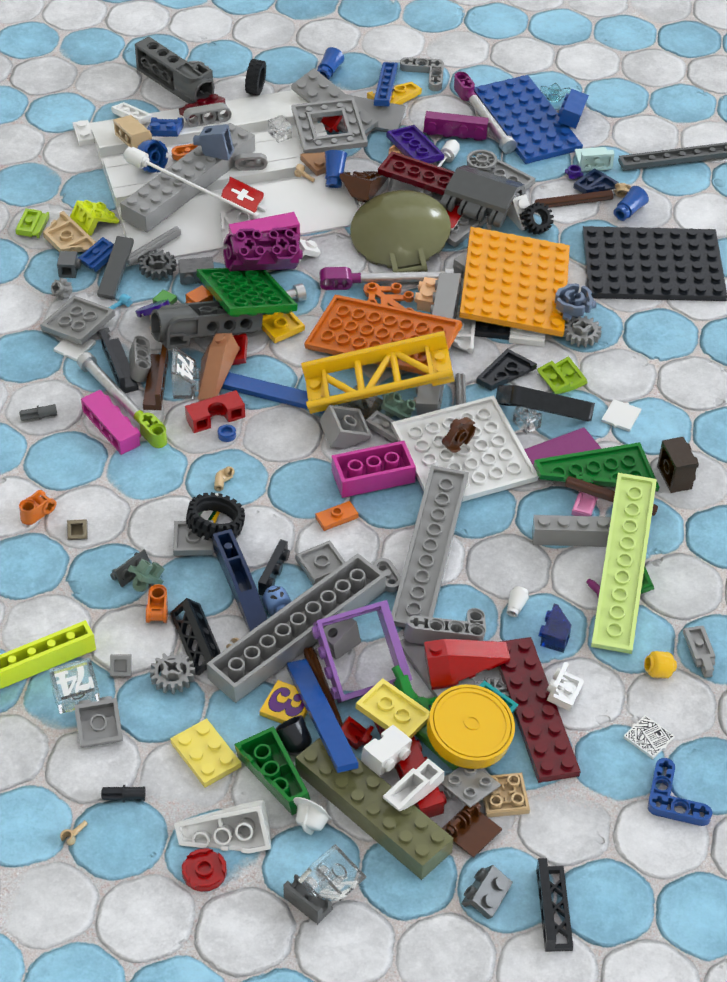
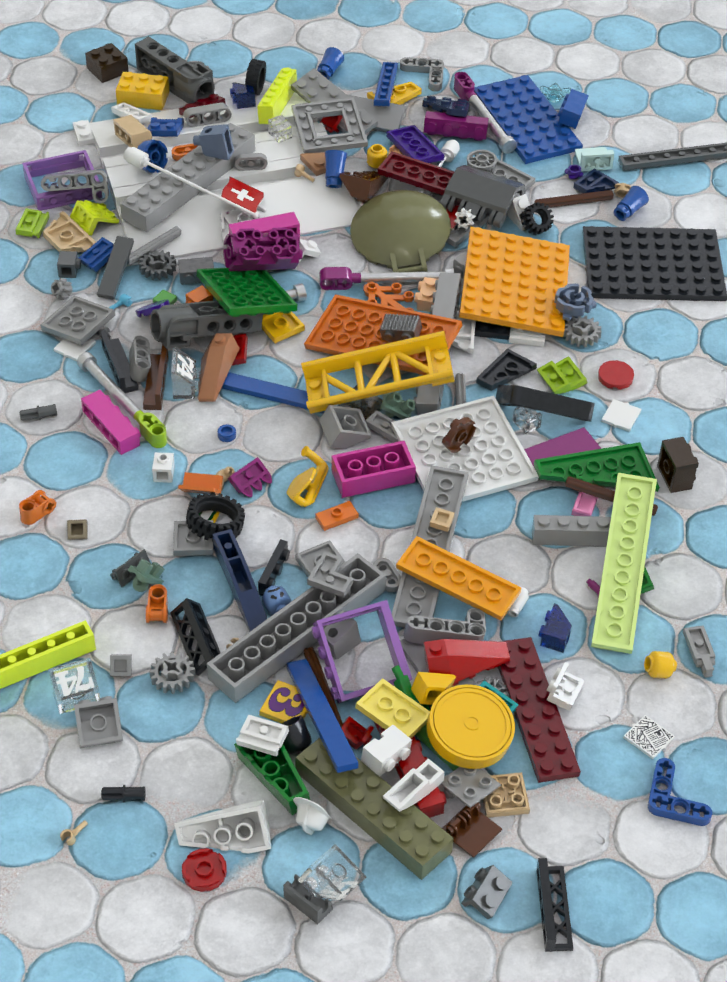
light yellow plate [170,718,242,788] -> none
red arch [185,390,245,433] -> none
none -> medium lavender window [22,150,102,211]
none -> light grey beam [41,170,109,203]
none -> dark brown brick [85,43,129,83]
none -> yellow brick [116,72,169,110]
none -> white brick [152,452,175,483]
none -> orange panel [178,472,223,495]
none -> magenta plate [228,457,272,497]
none -> clear blue slope [230,82,256,109]
none -> white plate [236,715,289,757]
none -> neon yellow brick [257,67,297,124]
none -> yellow piece [286,446,329,507]
none -> light grey plate [307,551,353,598]
none -> yellow head [367,144,387,169]
none -> flat silver brick [380,313,422,342]
none -> light orange plate [396,536,521,621]
none -> yellow slope [411,672,456,705]
none -> dark blue plate [422,96,470,117]
none -> tan plate [430,507,455,532]
none -> white gear [454,208,476,230]
none -> red tile [598,360,634,390]

